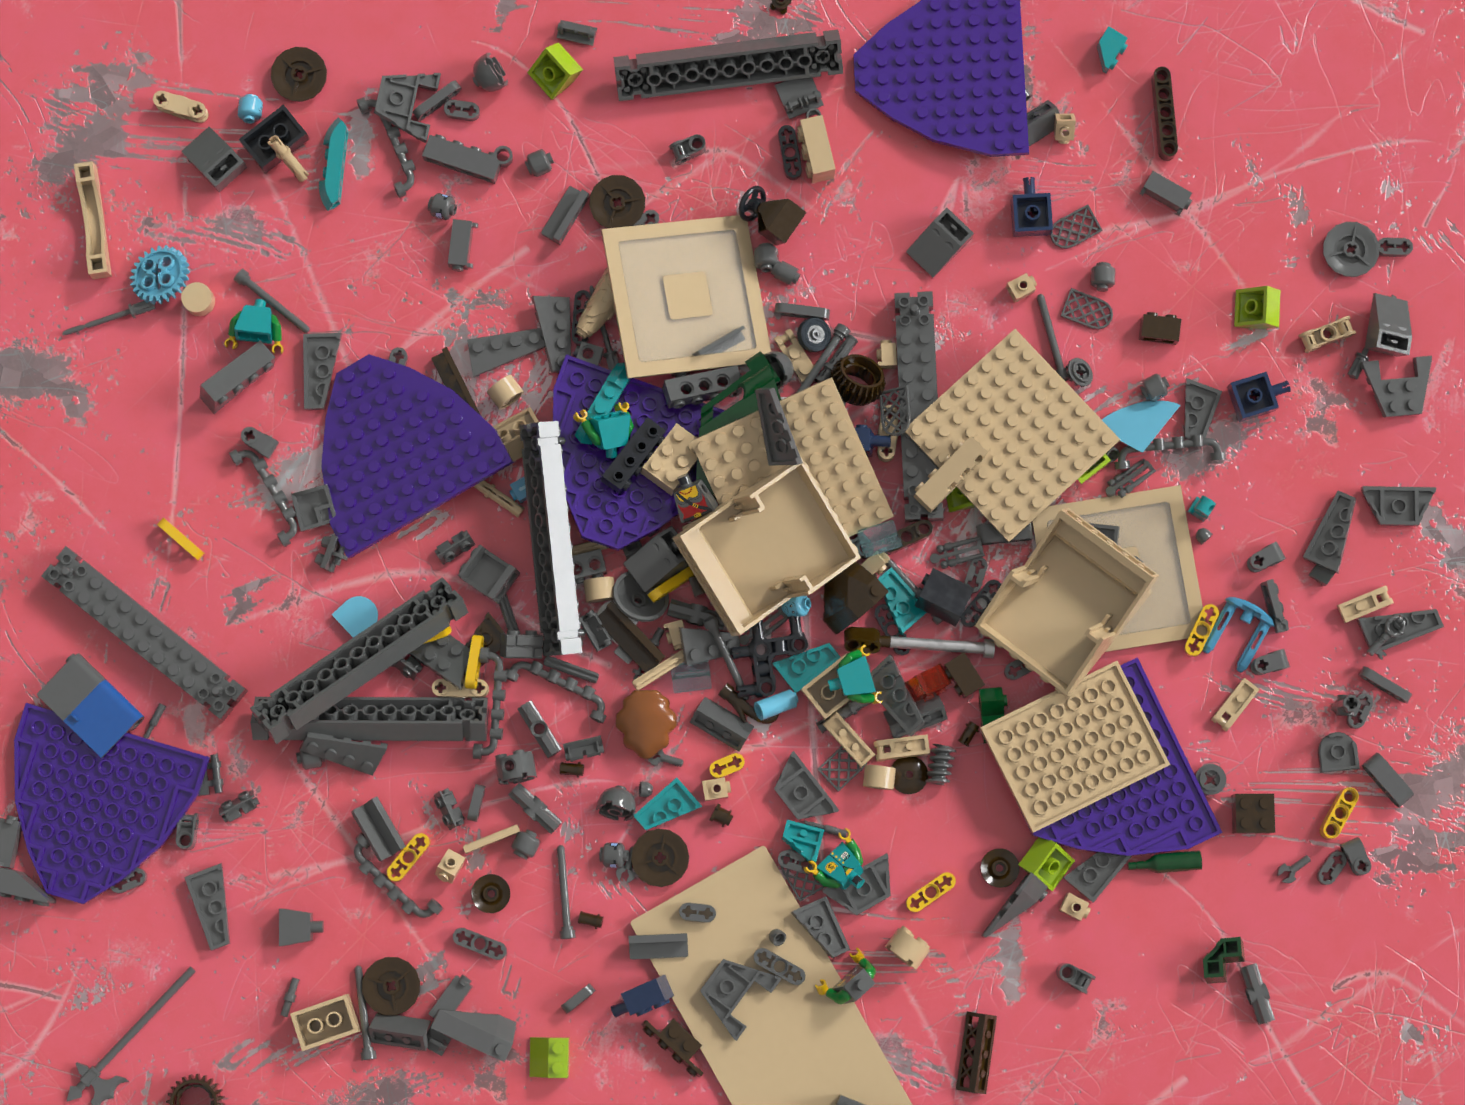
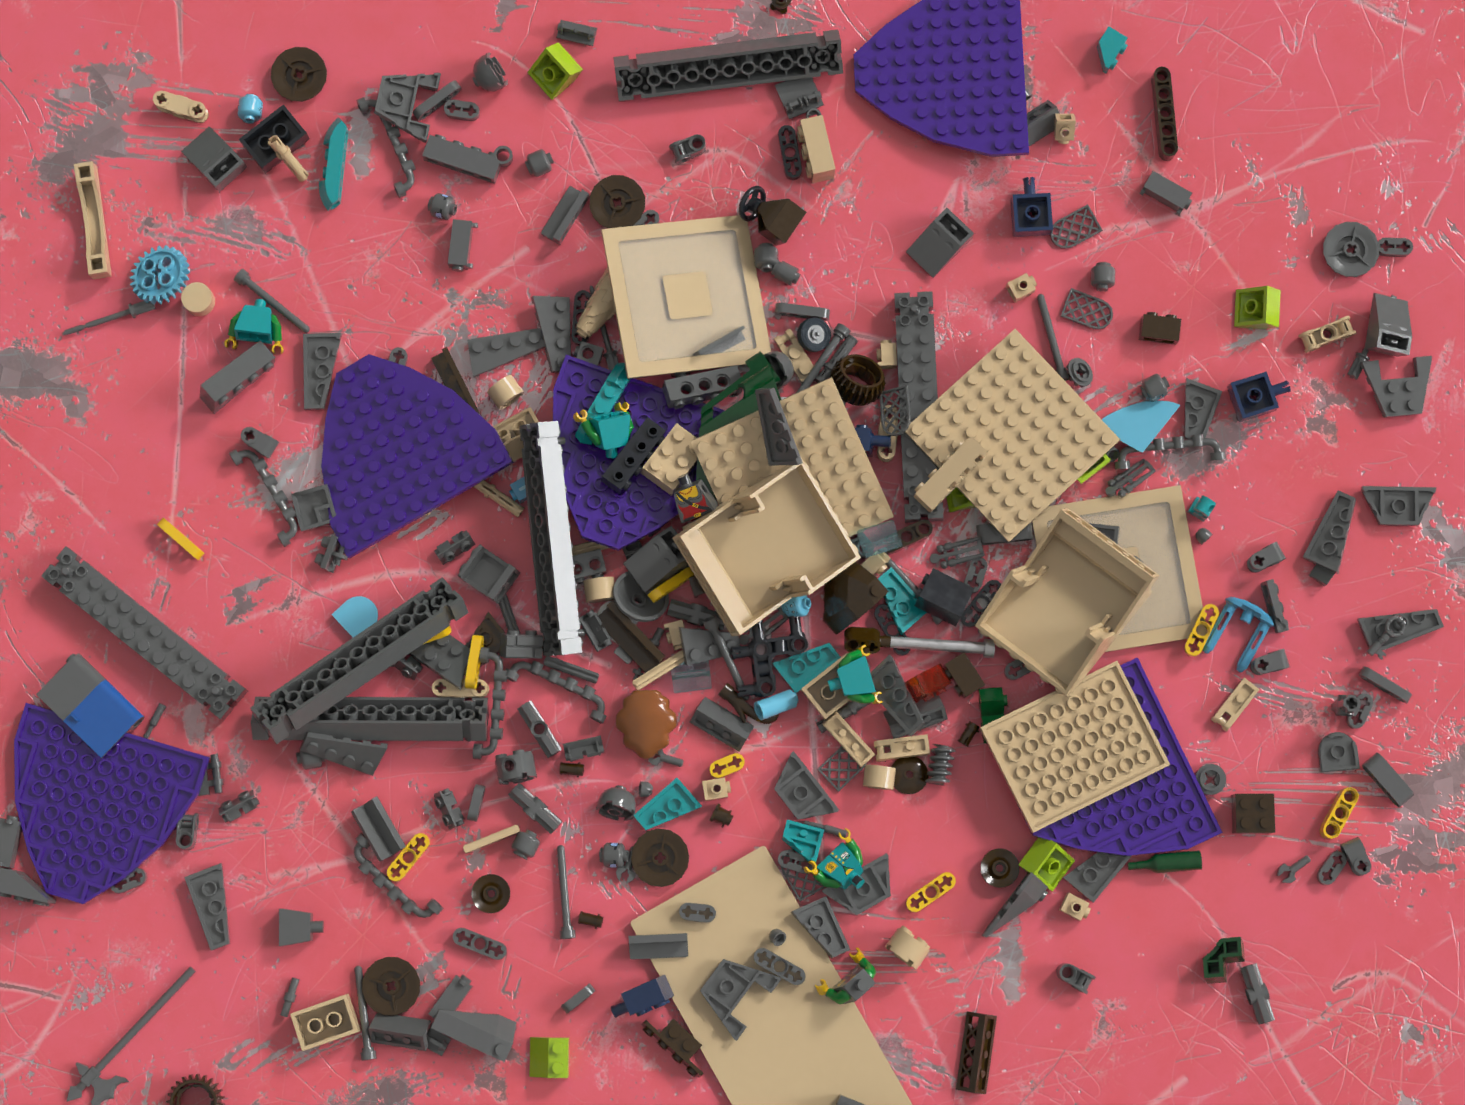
tan brick [435,849,465,884] -> none
tan plate [1337,586,1394,623] -> none

